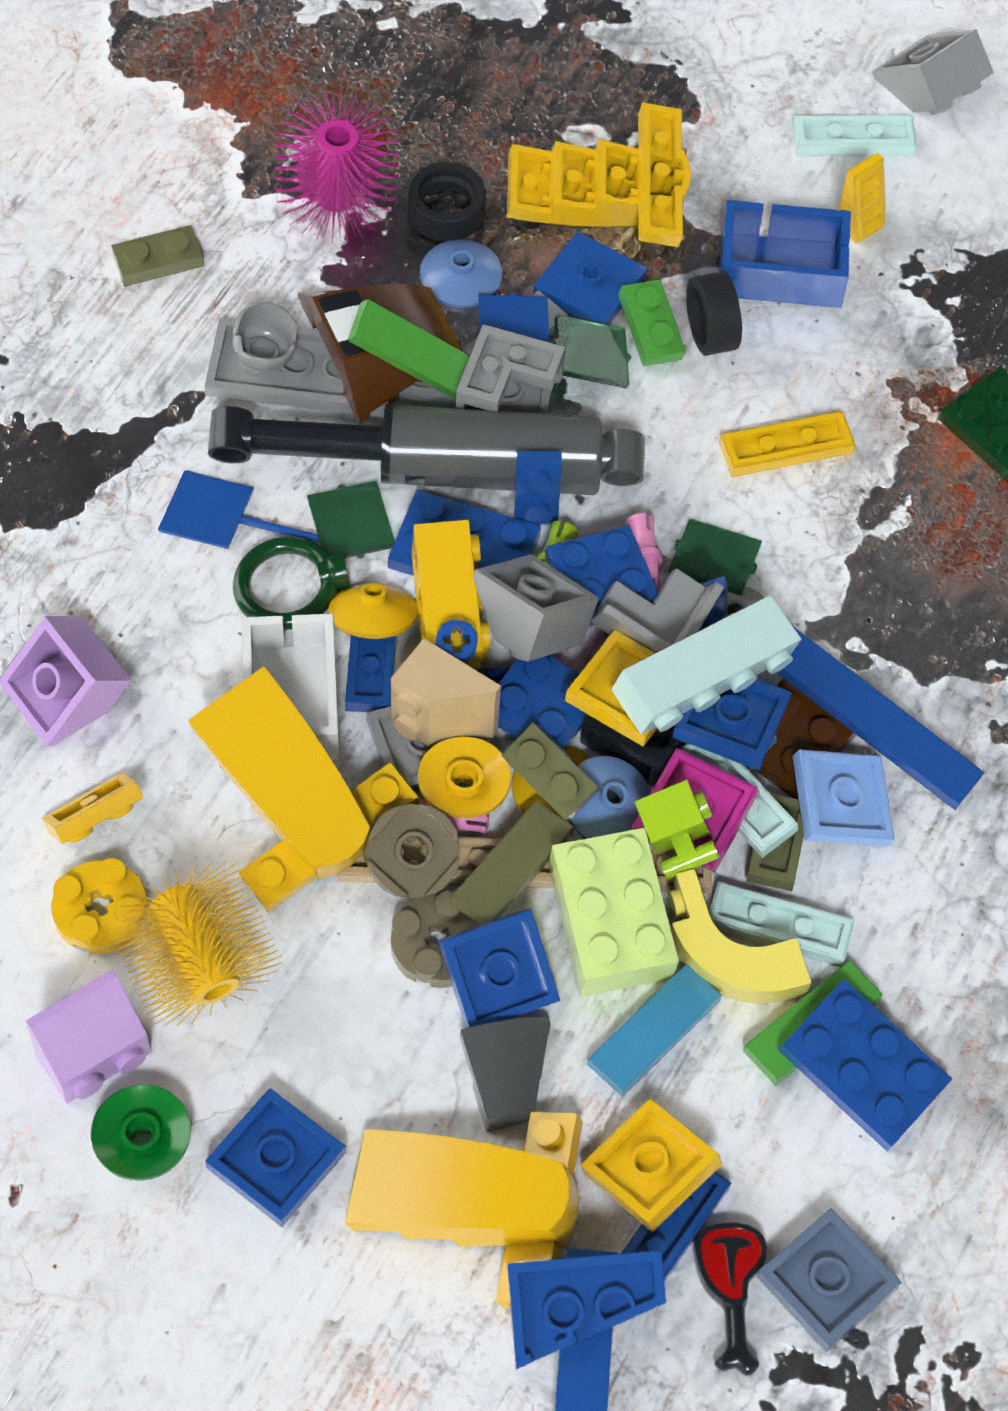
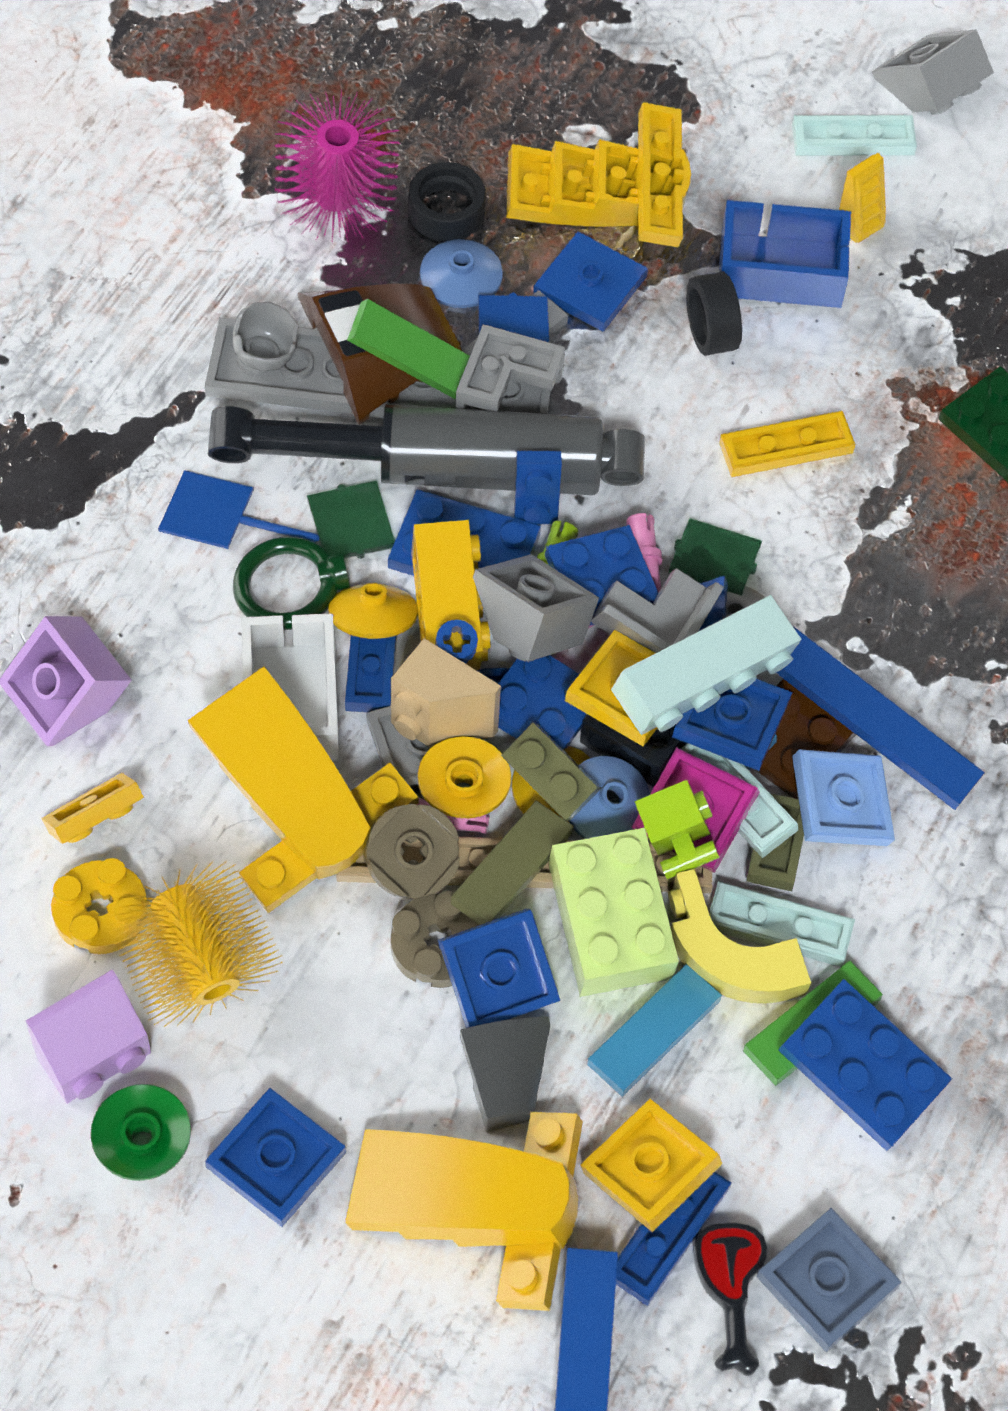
olive plate [111,225,204,287] -> none
blue wing [507,1250,666,1369] -> none
clear green piece [553,315,631,389] -> none
bright green plate [618,279,686,367] -> none

